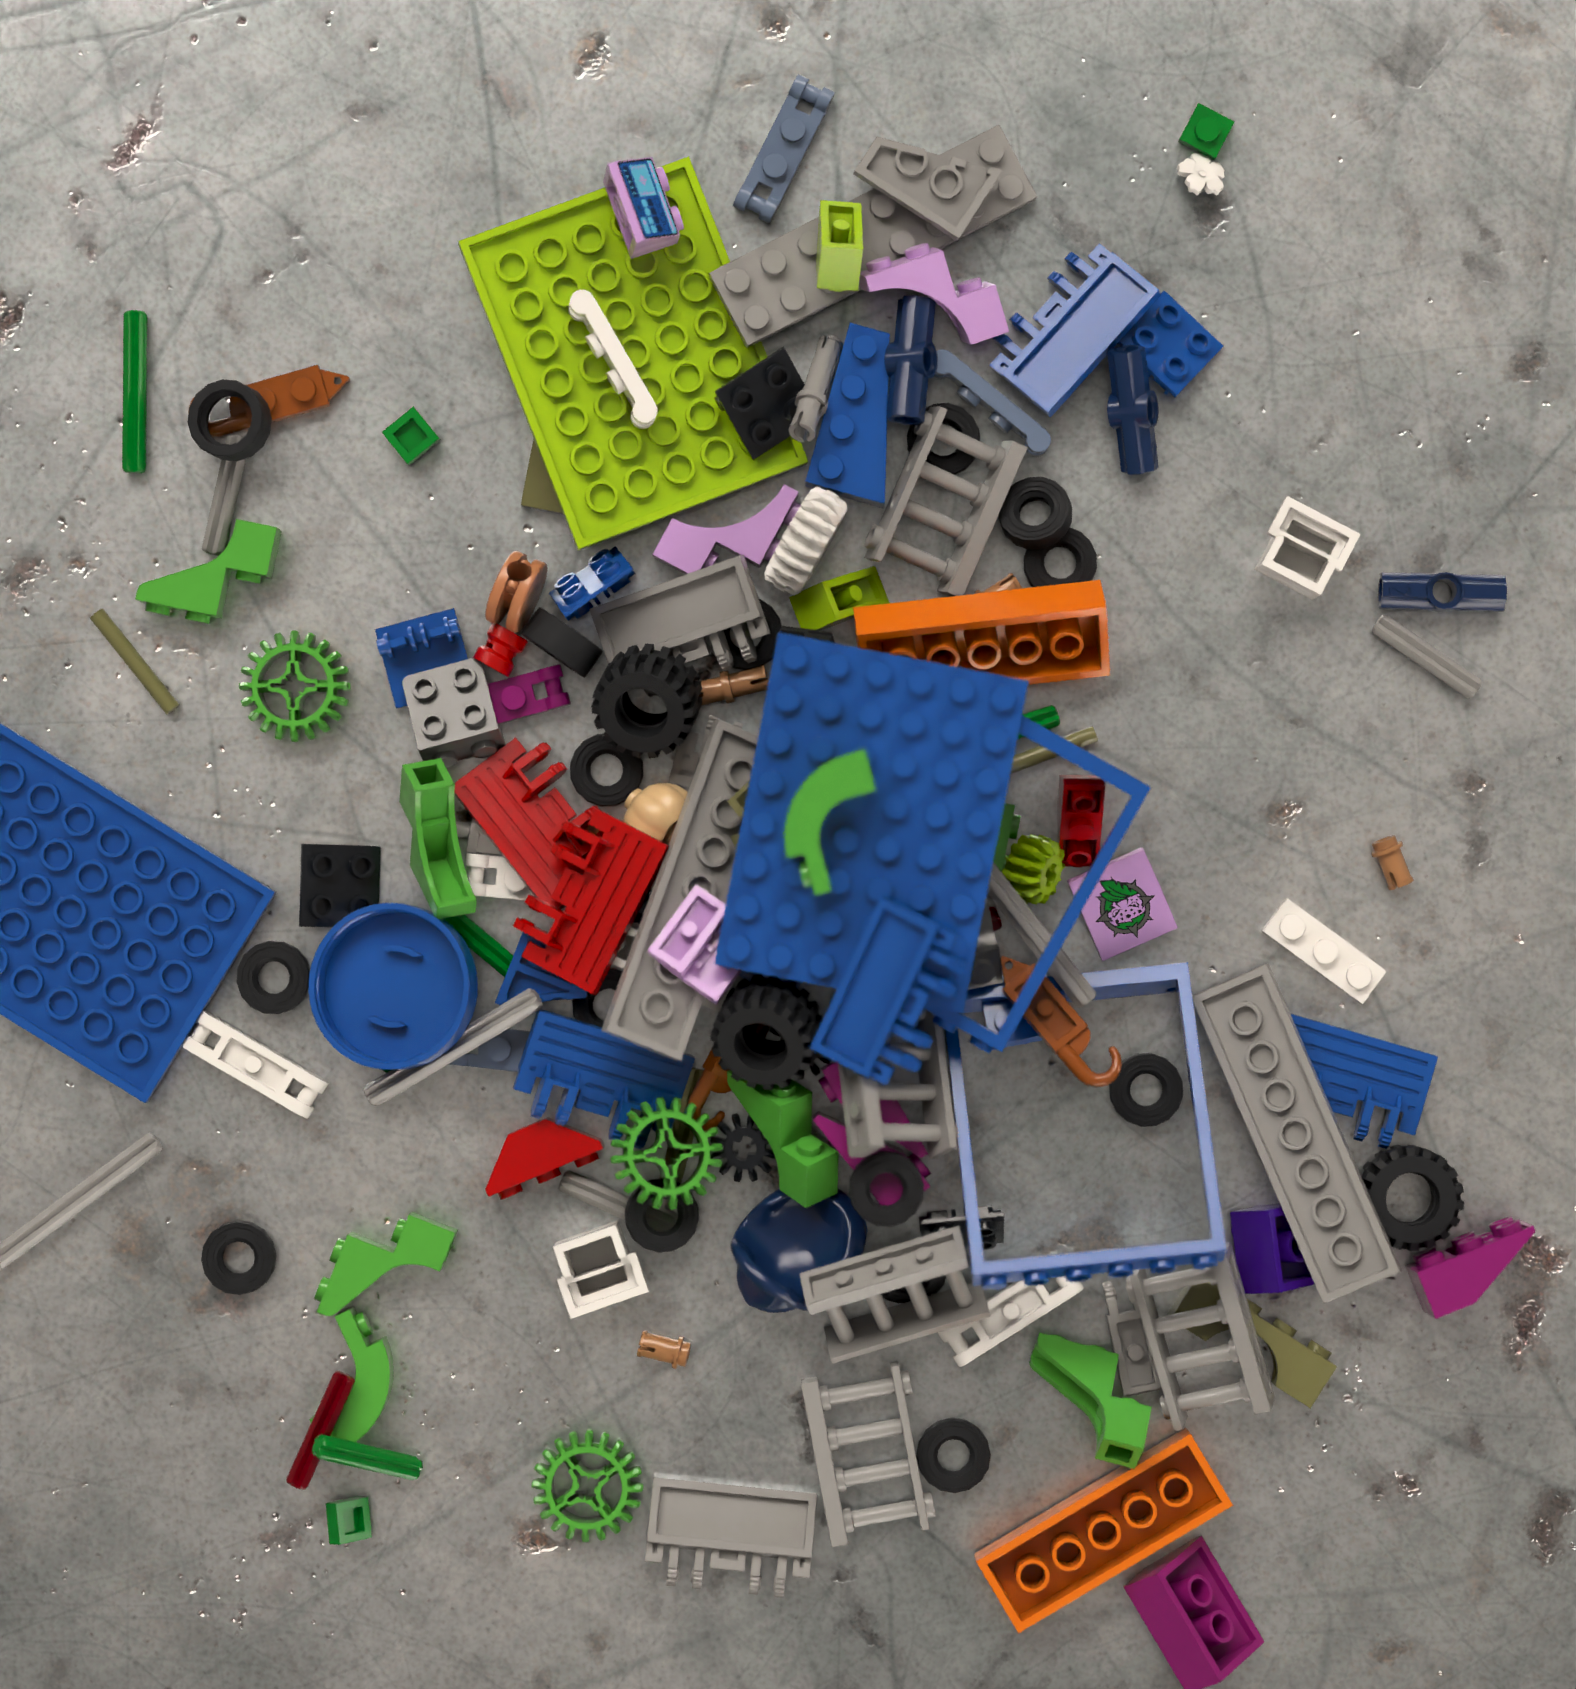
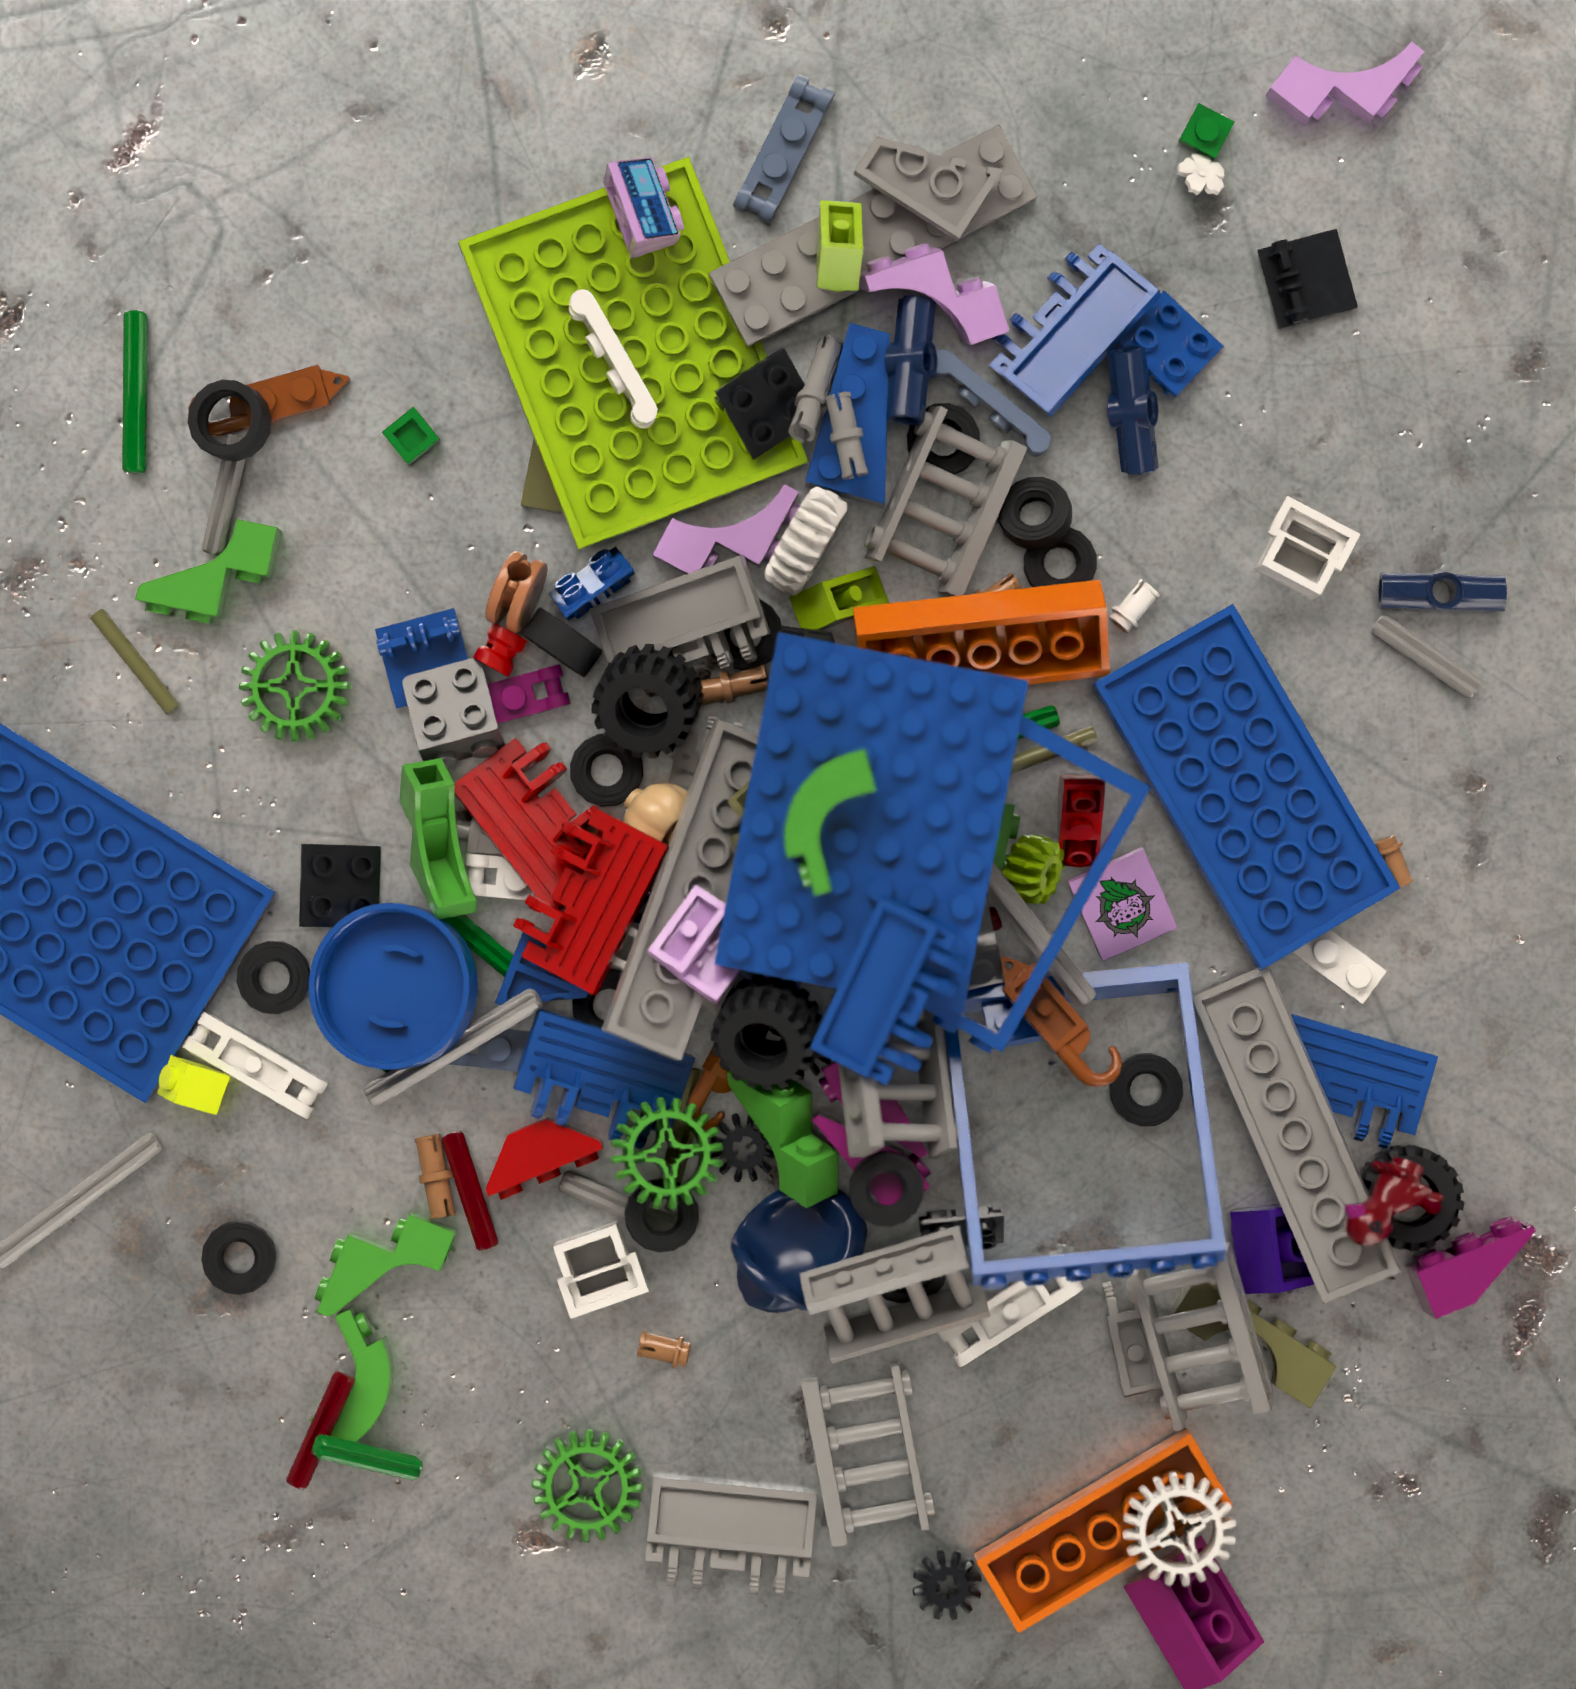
green plate [326,1496,372,1545] -> none
black tyre [916,1418,991,1493] -> none
bright green arch [1029,1333,1152,1469] -> none
none -> neon yellow brick [157,1055,230,1115]
none -> medium nougat pin [414,1134,456,1220]
none -> dark red axle [442,1131,498,1251]
none -> light grey pin [824,392,869,480]
none -> black gear [912,1549,982,1620]
none -> blue plate [1091,604,1400,971]
none -> white pin [1109,579,1160,633]
none -> white gear [1122,1471,1236,1586]
none -> black hinge [1257,229,1358,329]
none -> lavender arch [1266,41,1425,125]
none -> dark red animal [1345,1157,1443,1246]

